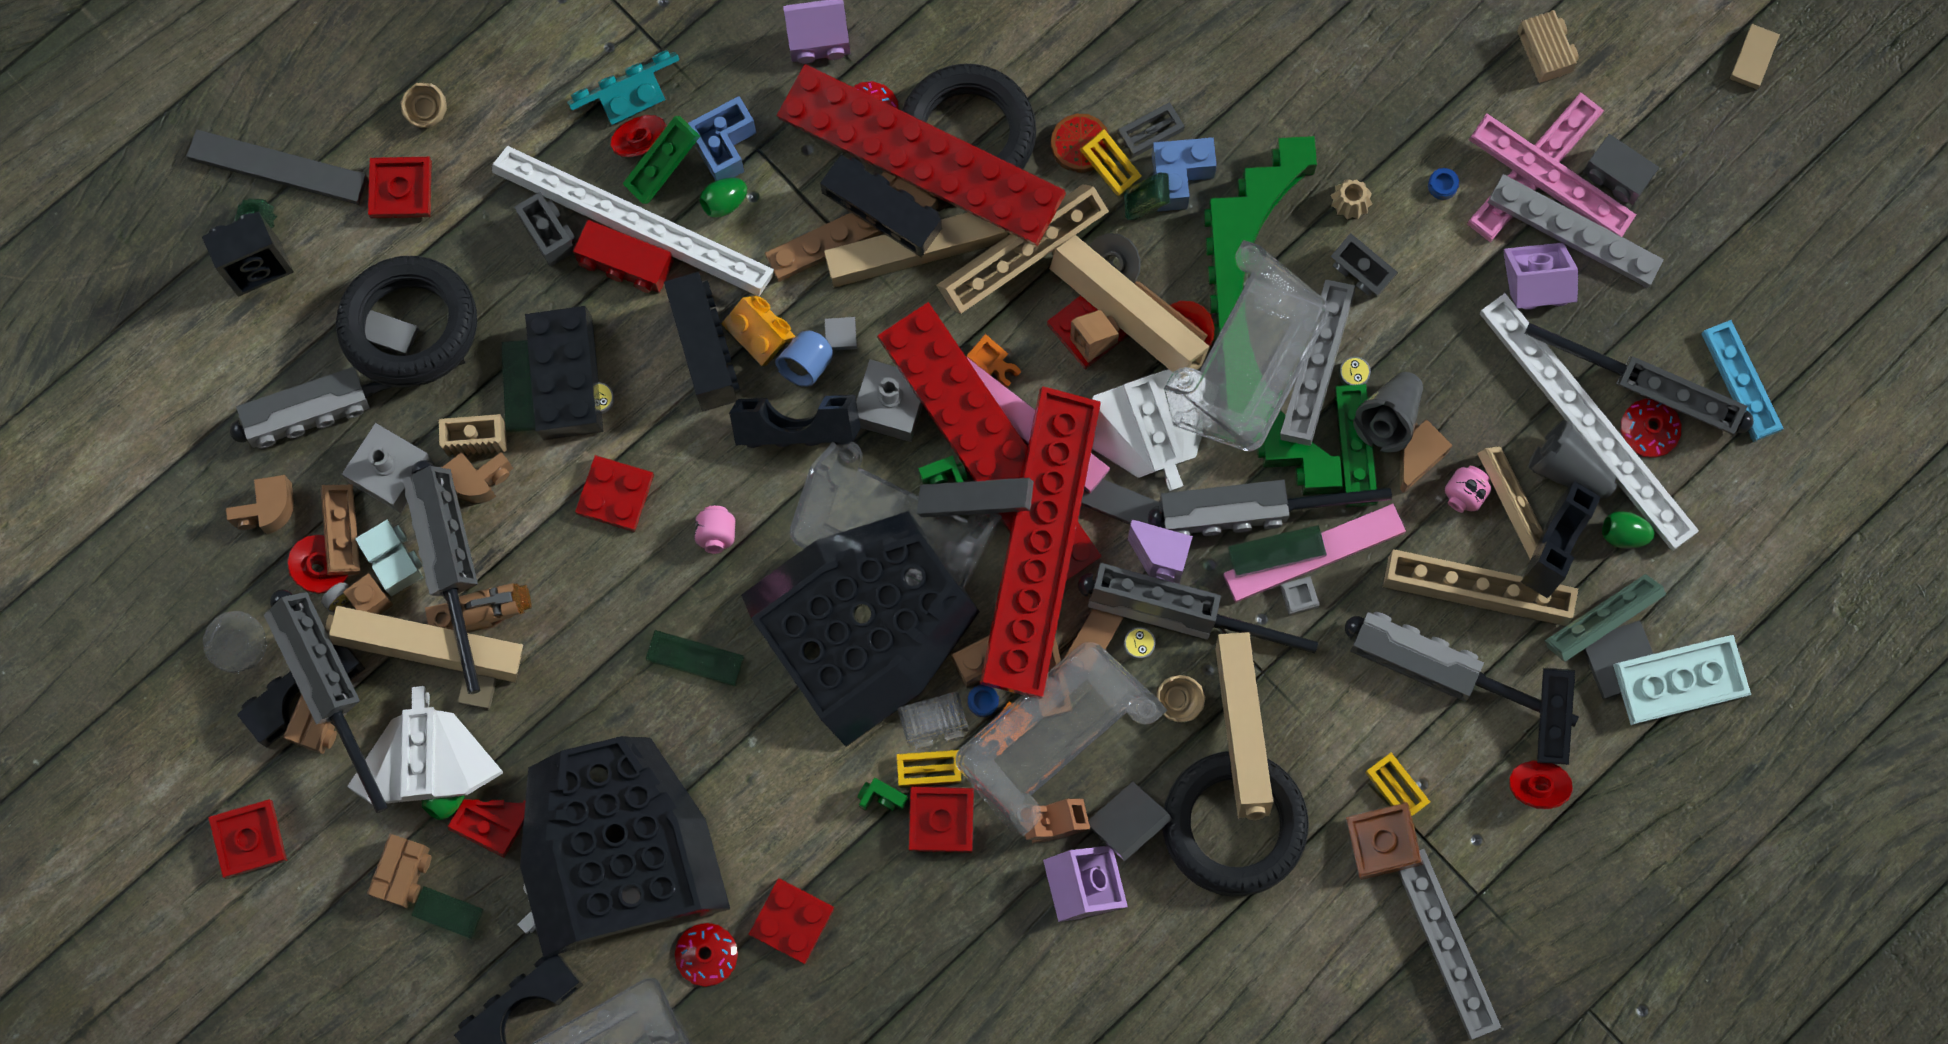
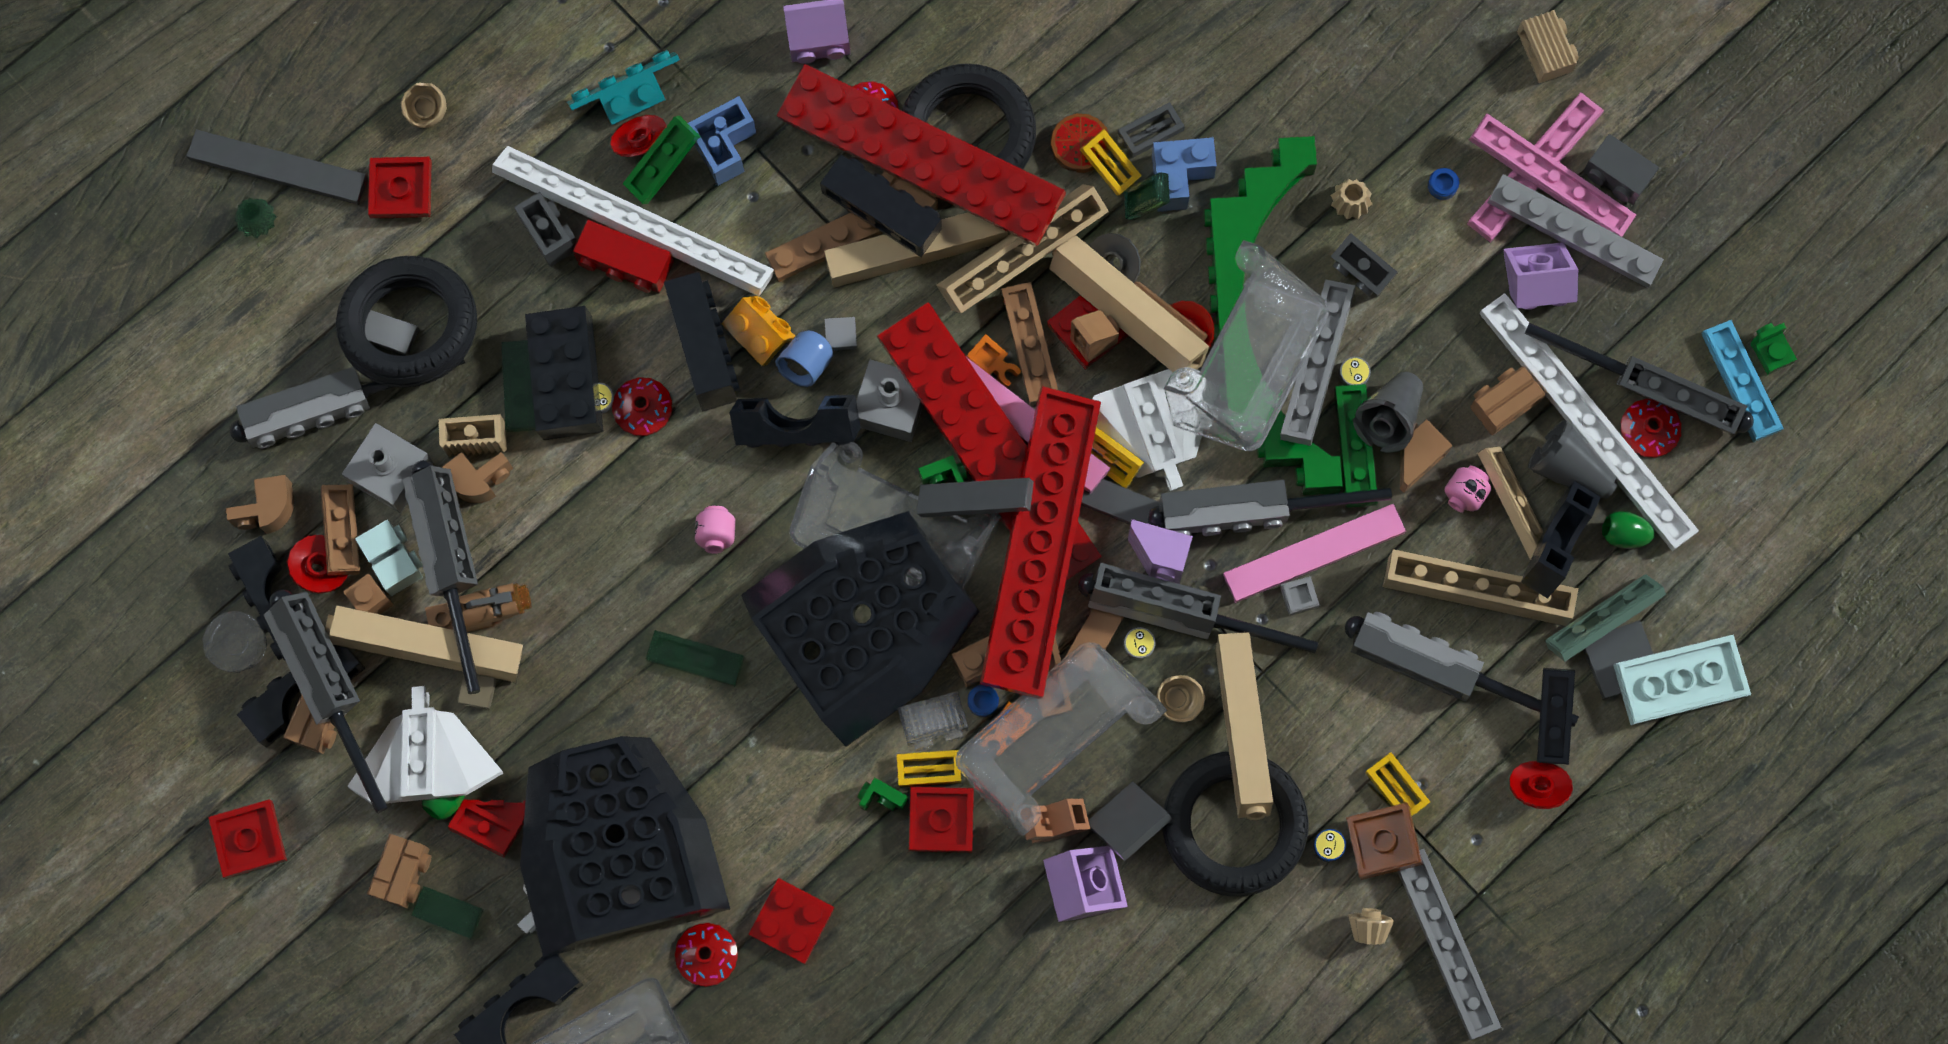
black brick [202,212,294,297] -> none
light grey tile [321,583,349,612] -> none
red plate [575,455,654,532] -> none
green animal [699,177,748,218] -> none
clear green tile [1228,525,1327,578] -> none
tan tile [1730,24,1780,90] -> none
none -> black arch [228,536,286,661]
none -> red dish [612,377,672,436]
none -> medium nougat plate [1001,282,1058,405]
none -> yellow tile [1091,427,1144,488]
none -> light yellow tile [1313,829,1346,862]
none -> tan piece [1348,908,1394,945]
none -> medium nougat brick [1471,366,1545,435]
none -> green bracket [1750,323,1797,375]

